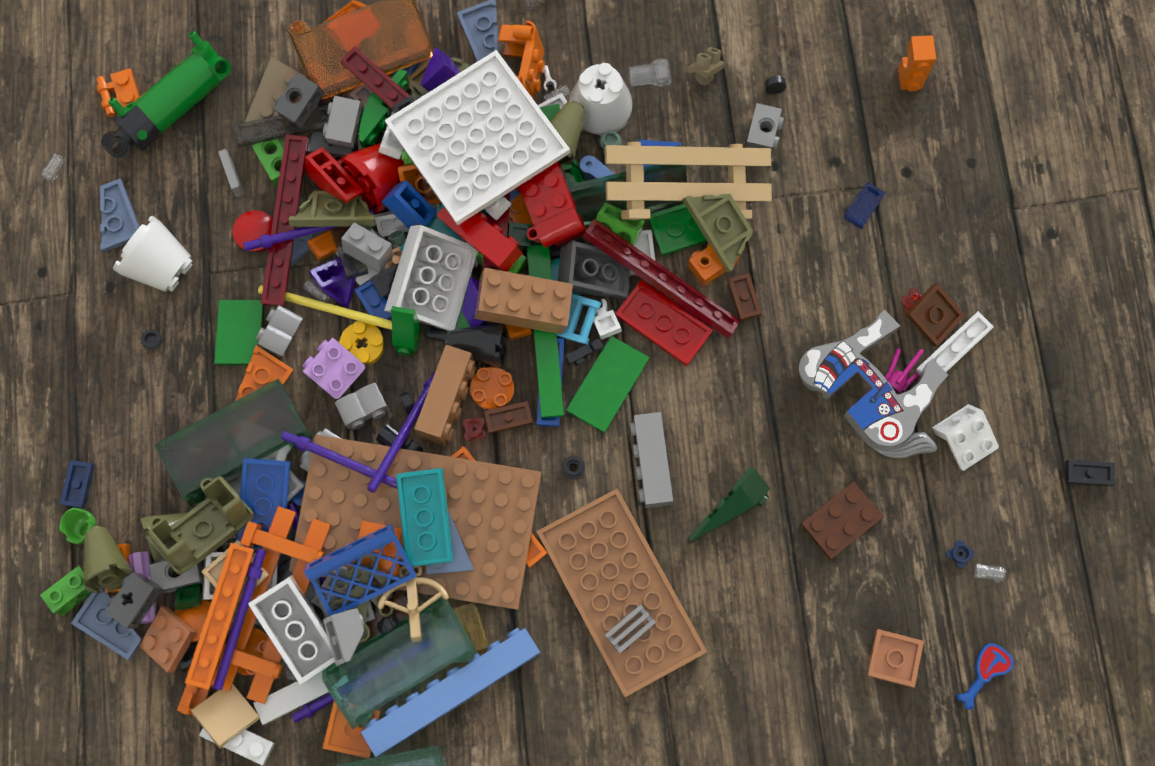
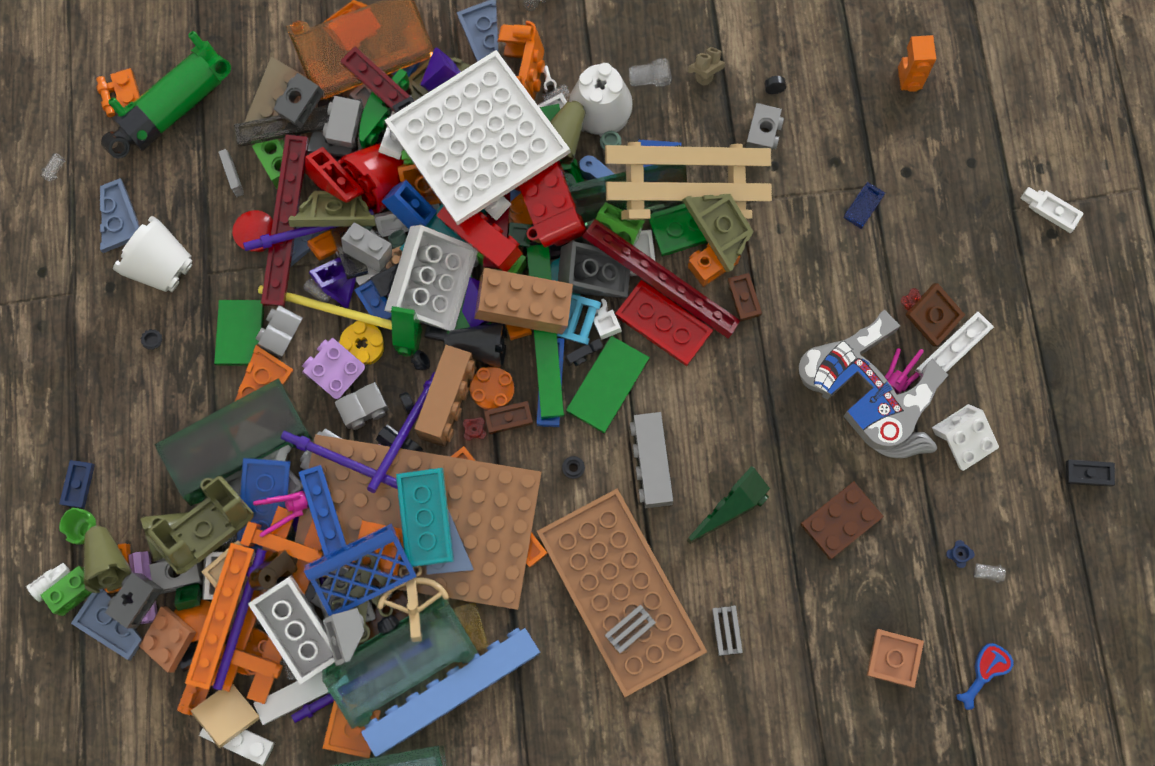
none -> white hinge [27,563,70,602]
none -> dark brown leg [249,550,298,591]
none -> dark pink plant [253,491,308,537]
none -> blue plate [298,465,347,556]
none -> black piece [411,350,430,371]
none -> light grey tile [712,606,743,656]
none -> white hinge [1021,187,1083,233]

